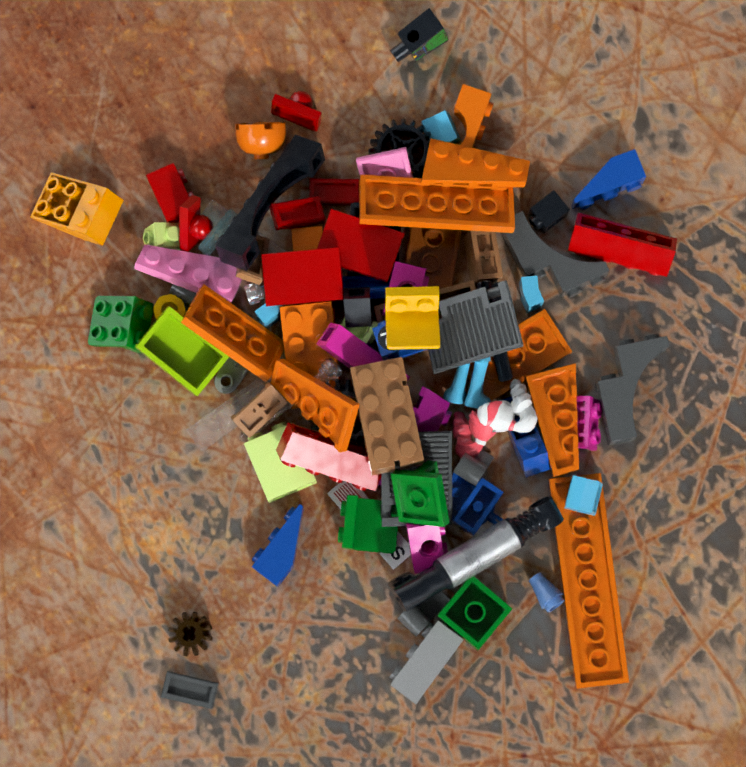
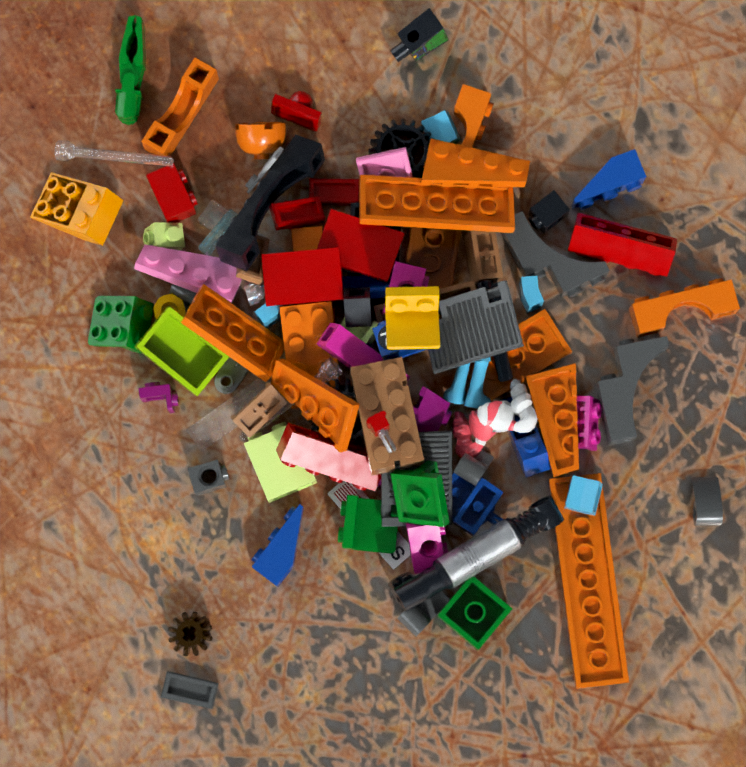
red tile [179,195,214,252] -> none
light grey brick [389,621,464,704] -> none
medium blue cone [528,572,565,613] -> none
none -> clear piece [55,140,174,166]
none -> green arm [115,15,146,125]
none -> magenta bracket [139,382,179,414]
none -> orange arch [141,58,219,163]
none -> dark grey brick [187,459,229,496]
none -> light grey piece [245,146,284,194]
none -> red piece [366,411,397,453]
none -> orange arch [629,278,740,338]
none -> dark grey panel [692,477,723,526]

